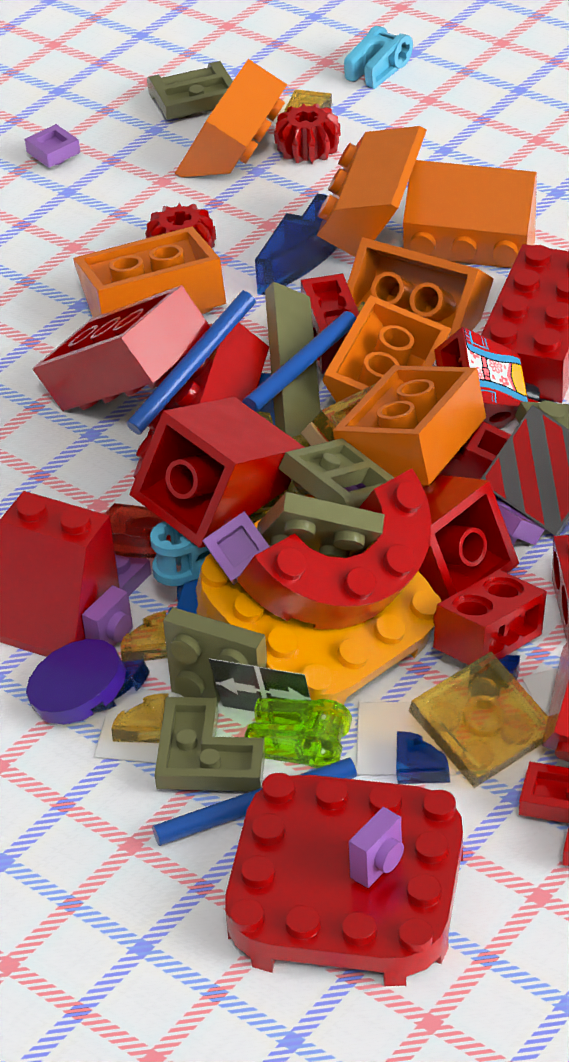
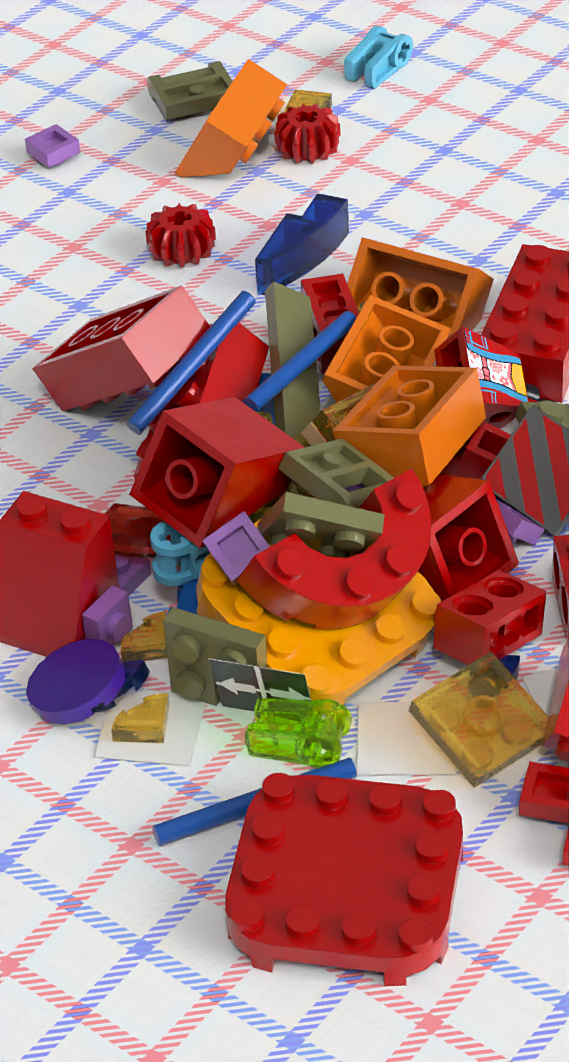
orange slope [73,226,226,318] -> none
olive plate [154,697,265,791] -> none
orange slope [317,126,427,257] -> none
medium lavender plate [349,807,404,888] -> none
clear blue tile [396,731,450,784] -> none
orange slope [403,160,537,268] -> none

